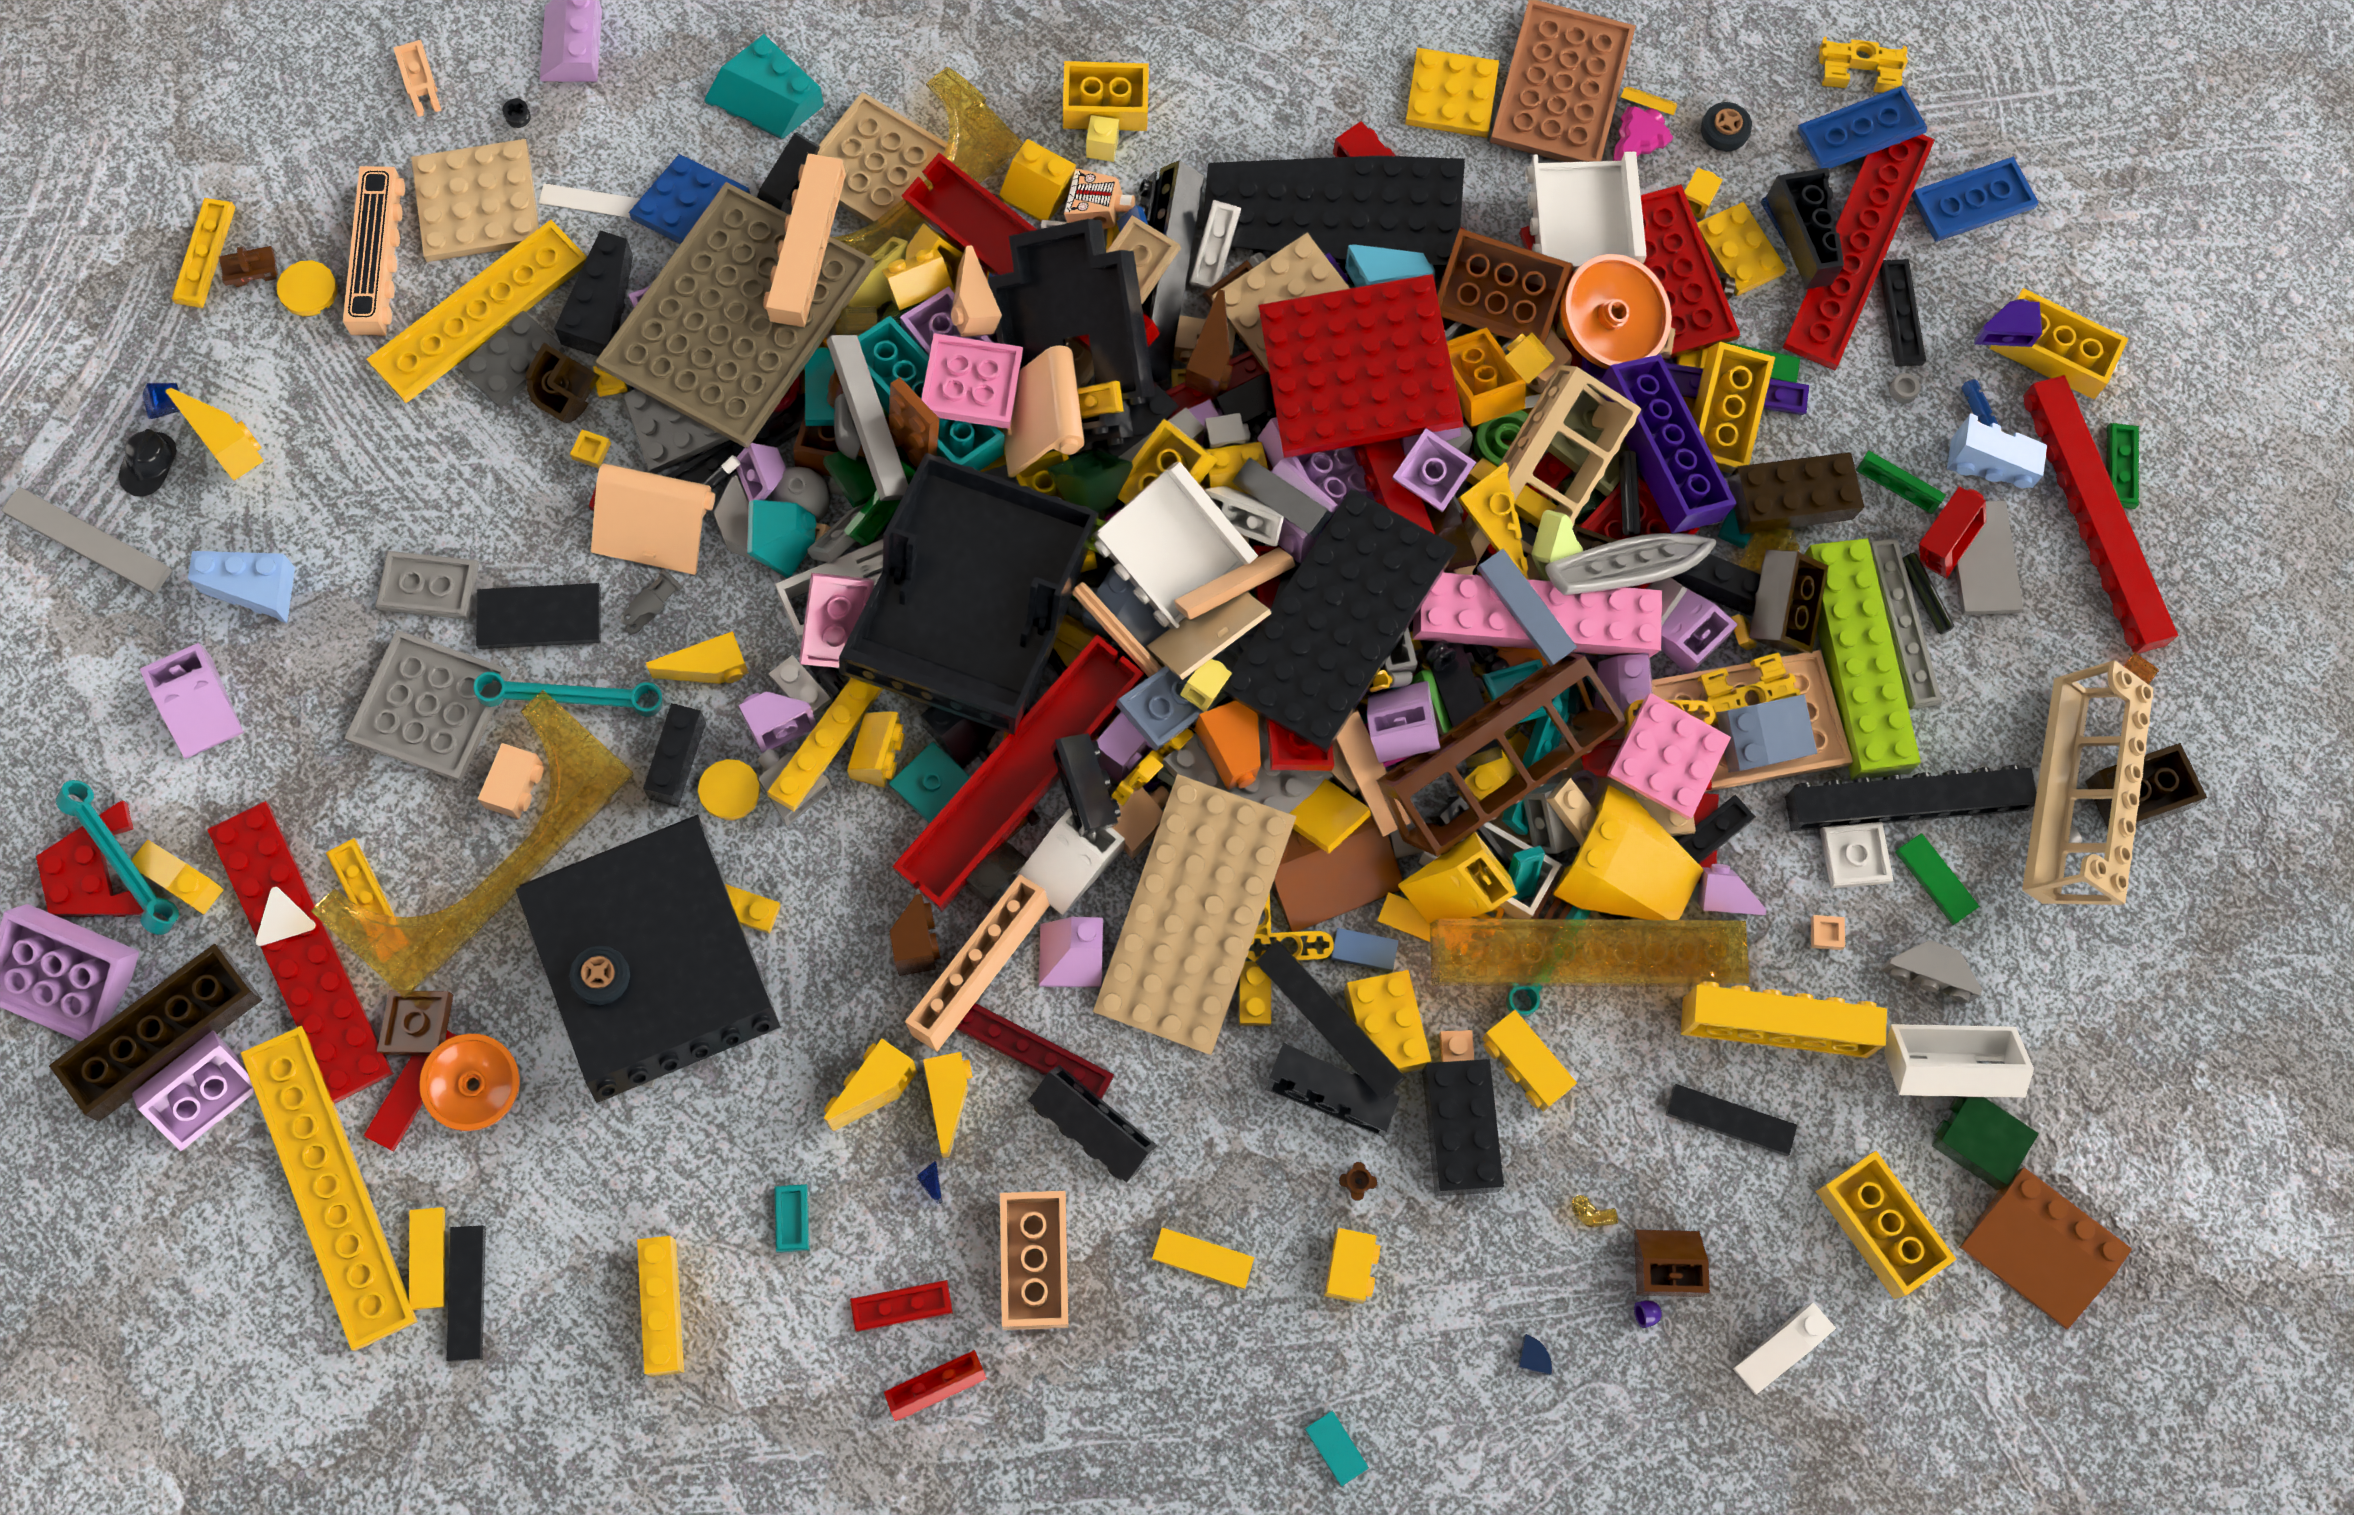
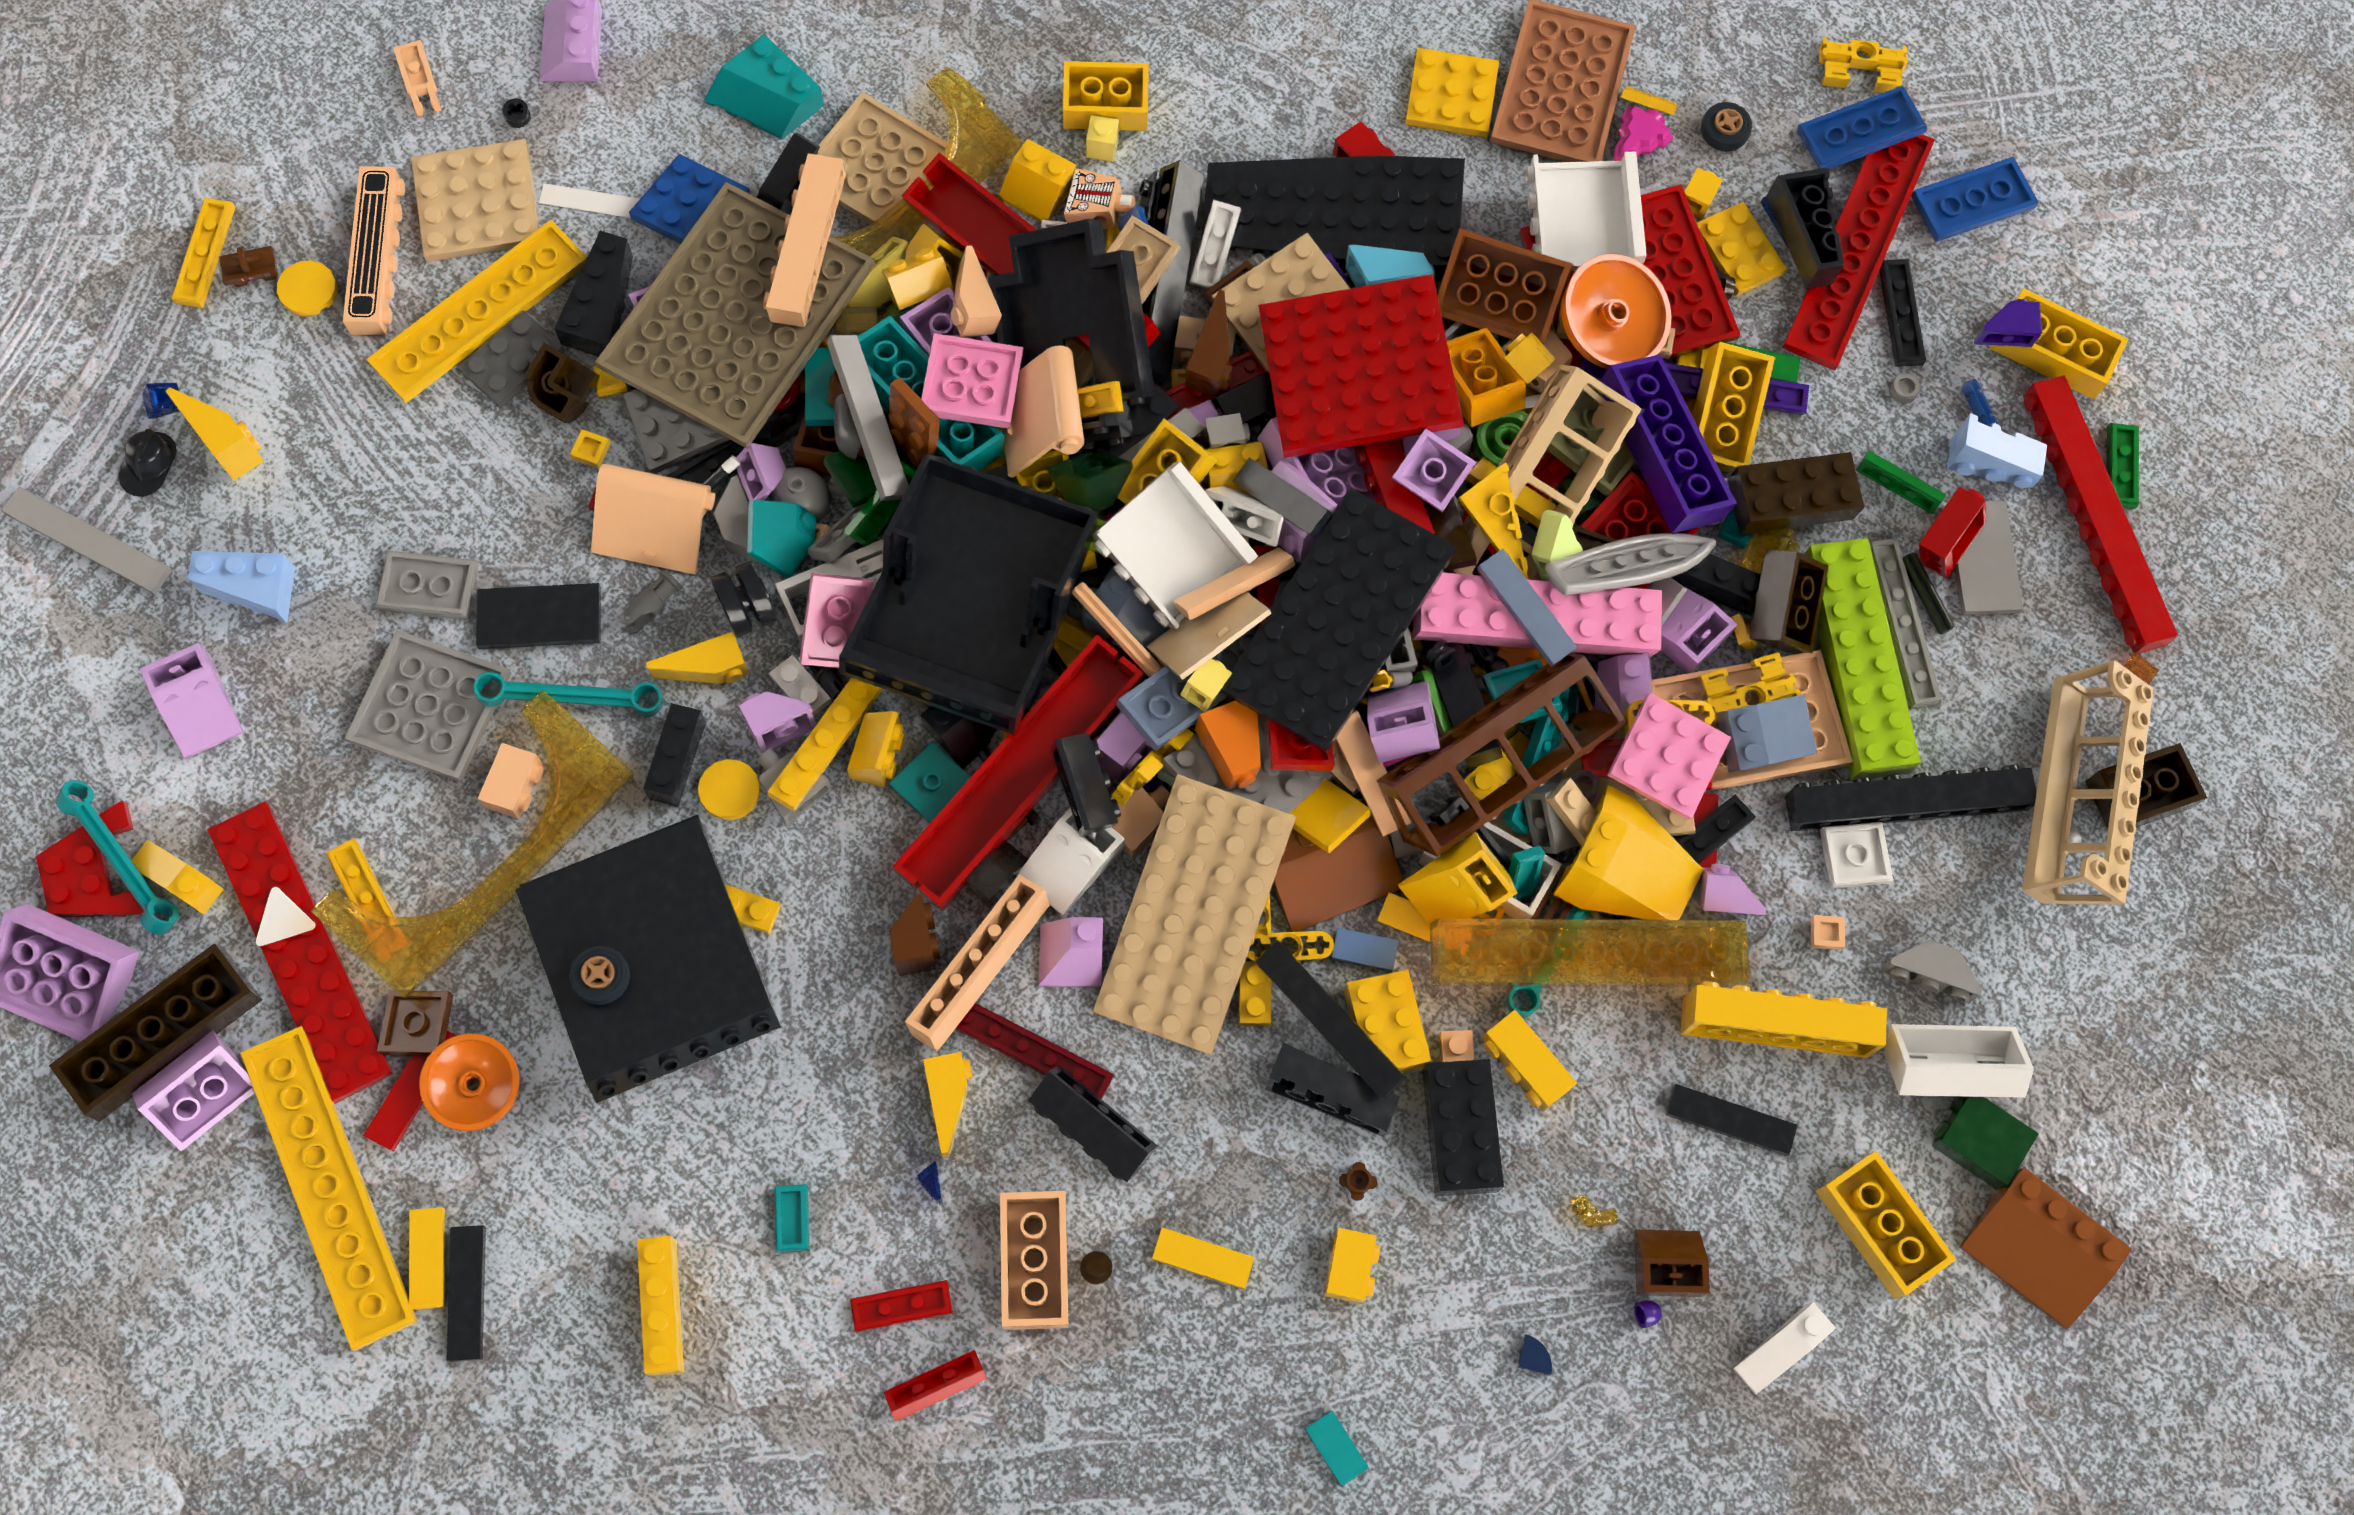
yellow slope [824,1039,918,1132] -> none
black axle [1619,450,1641,537] -> none
green tile [1895,833,1980,925] -> none
none -> black wheel [710,561,777,638]
none -> dark brown plate [1080,1251,1113,1285]

